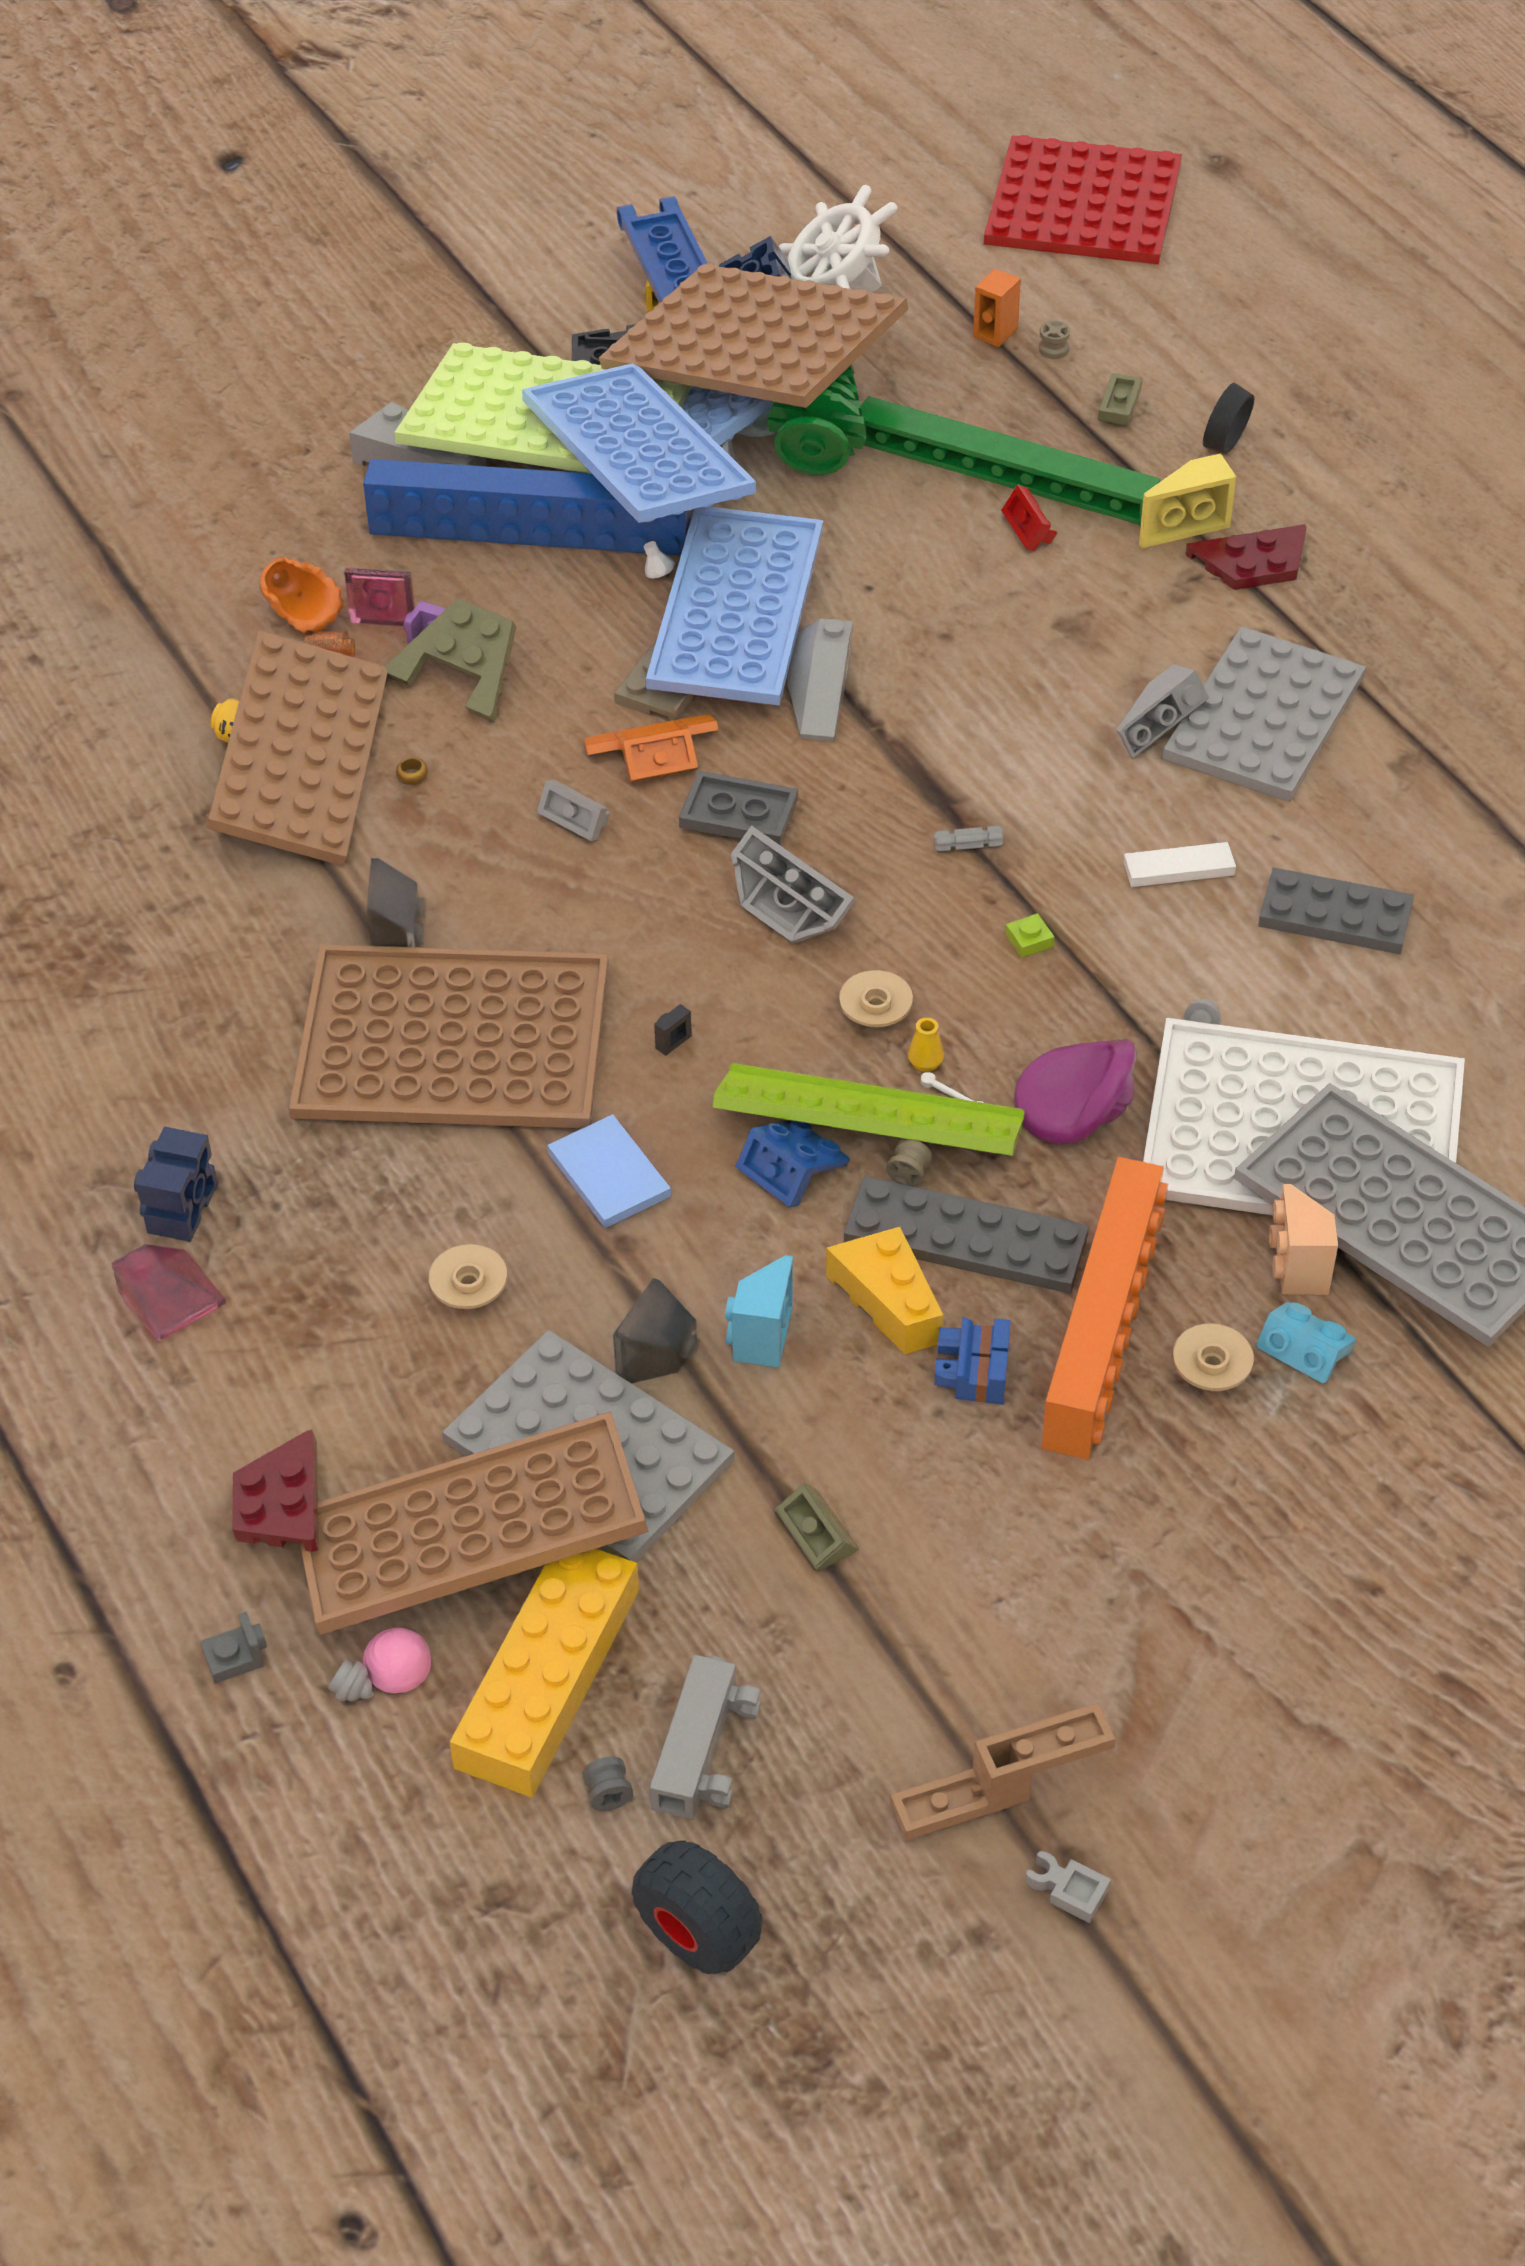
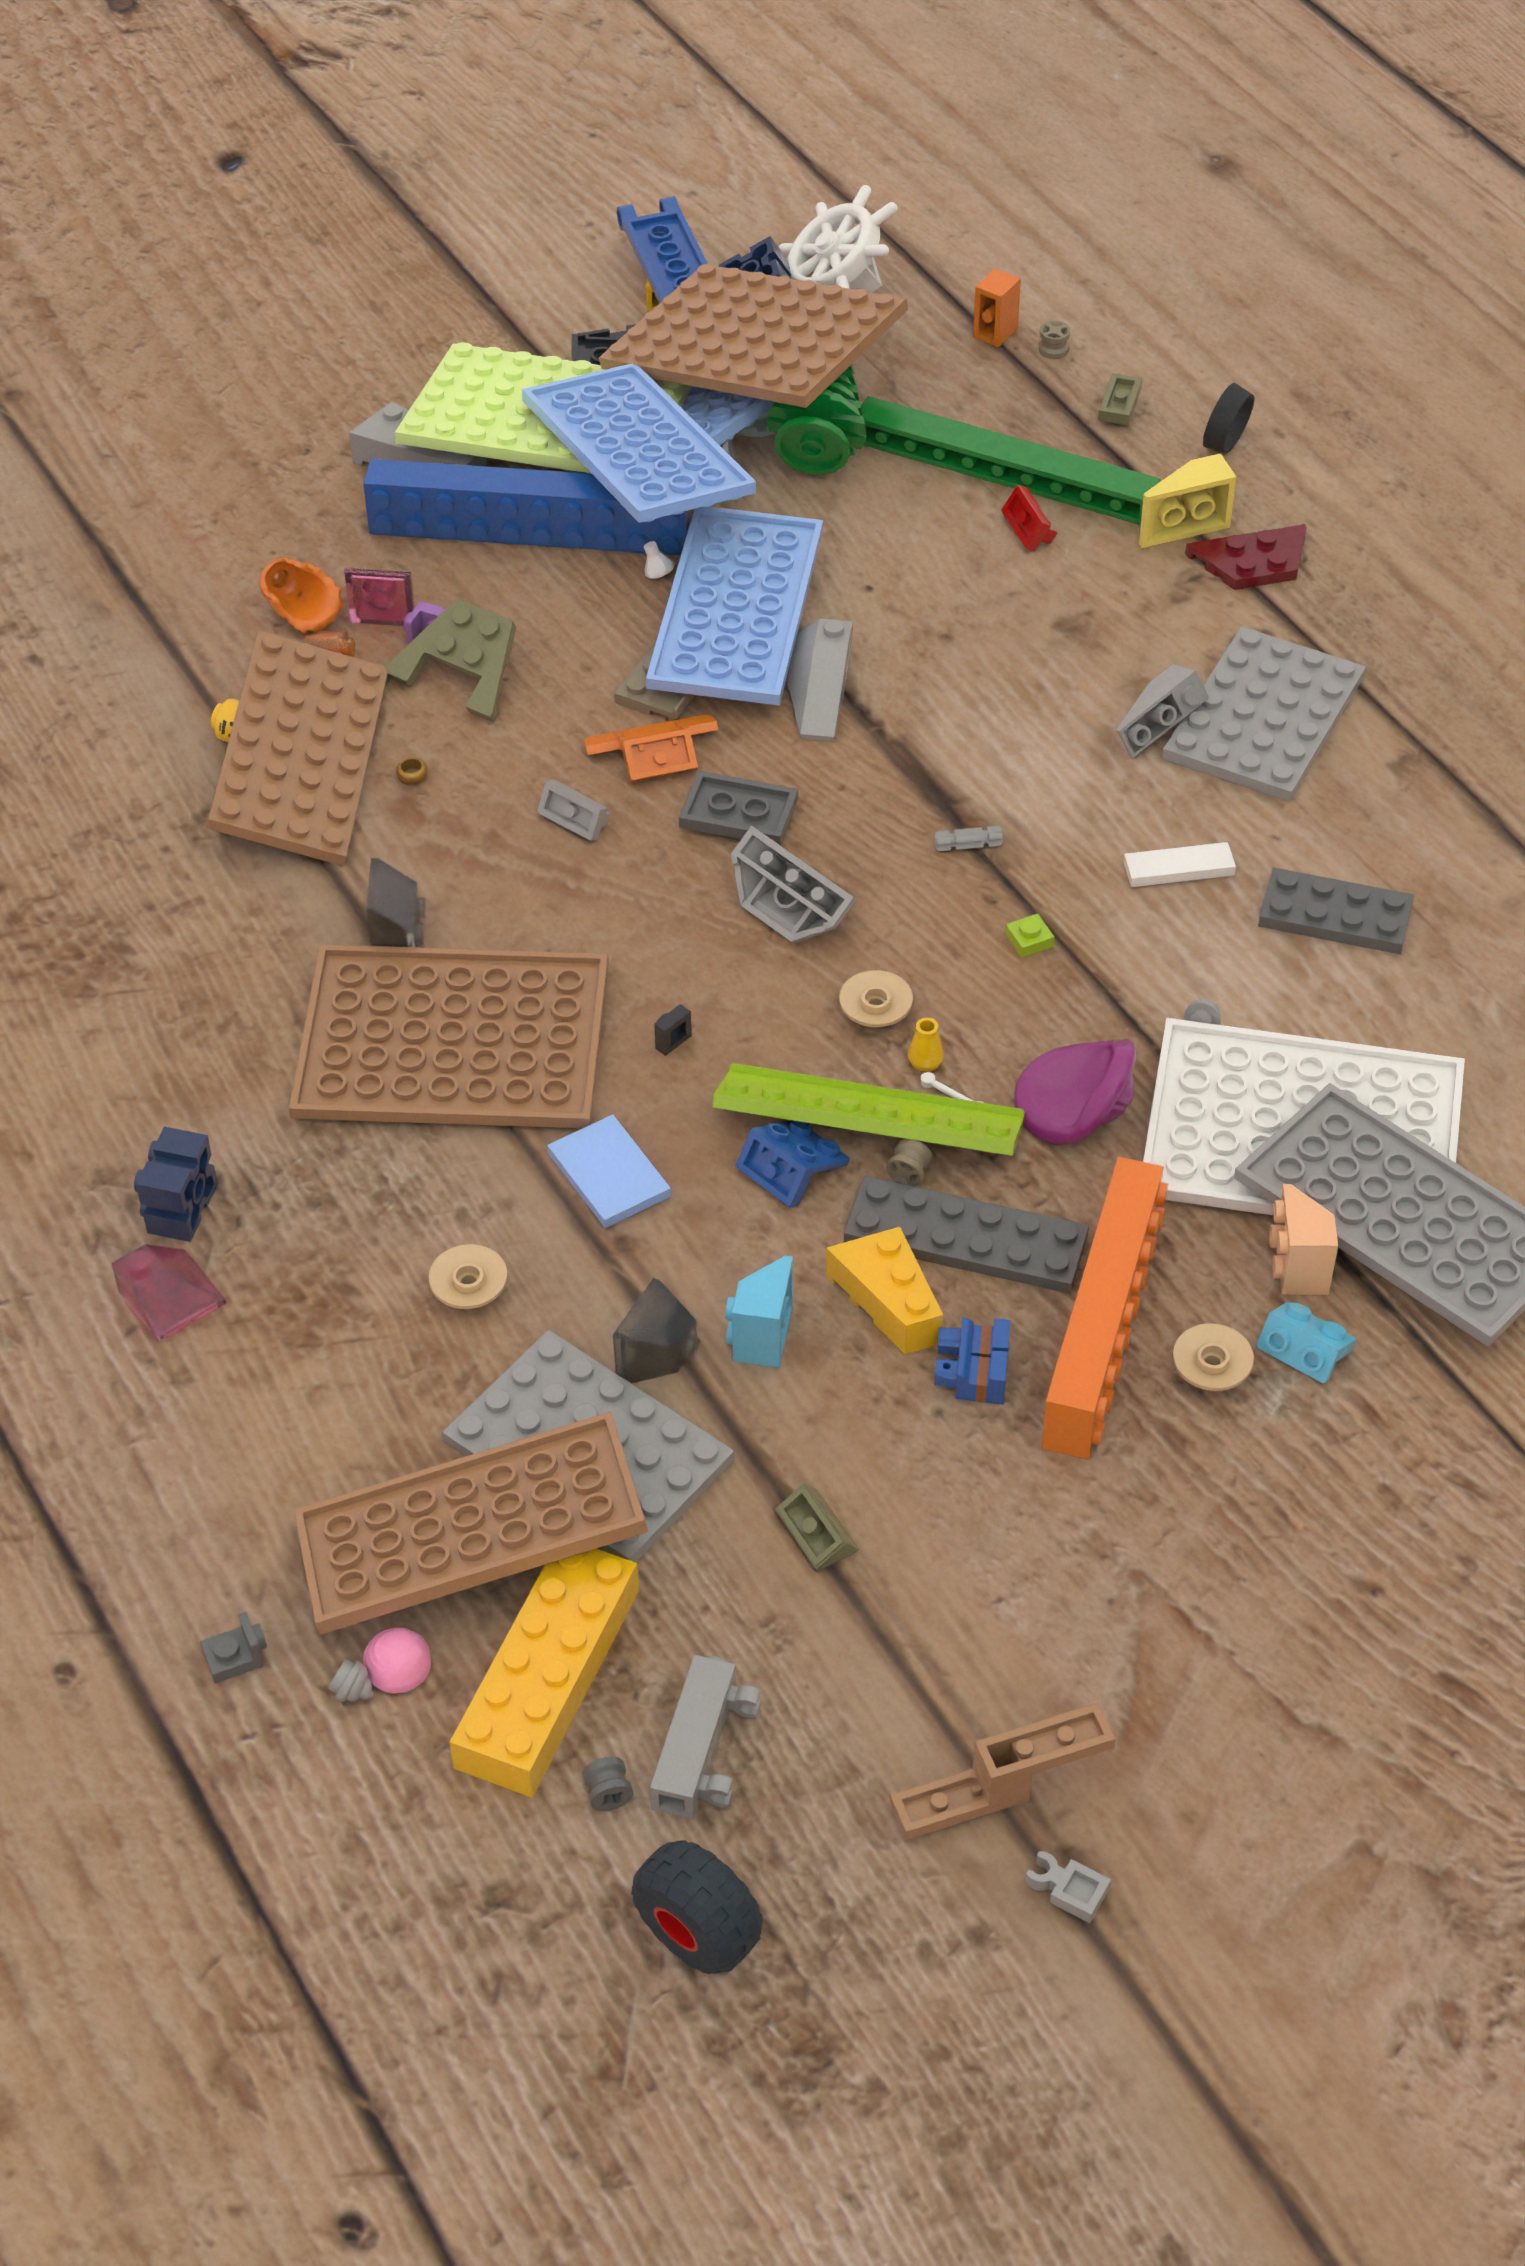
dark red wing [232,1430,319,1552] -> none
plate [983,135,1182,265] -> none

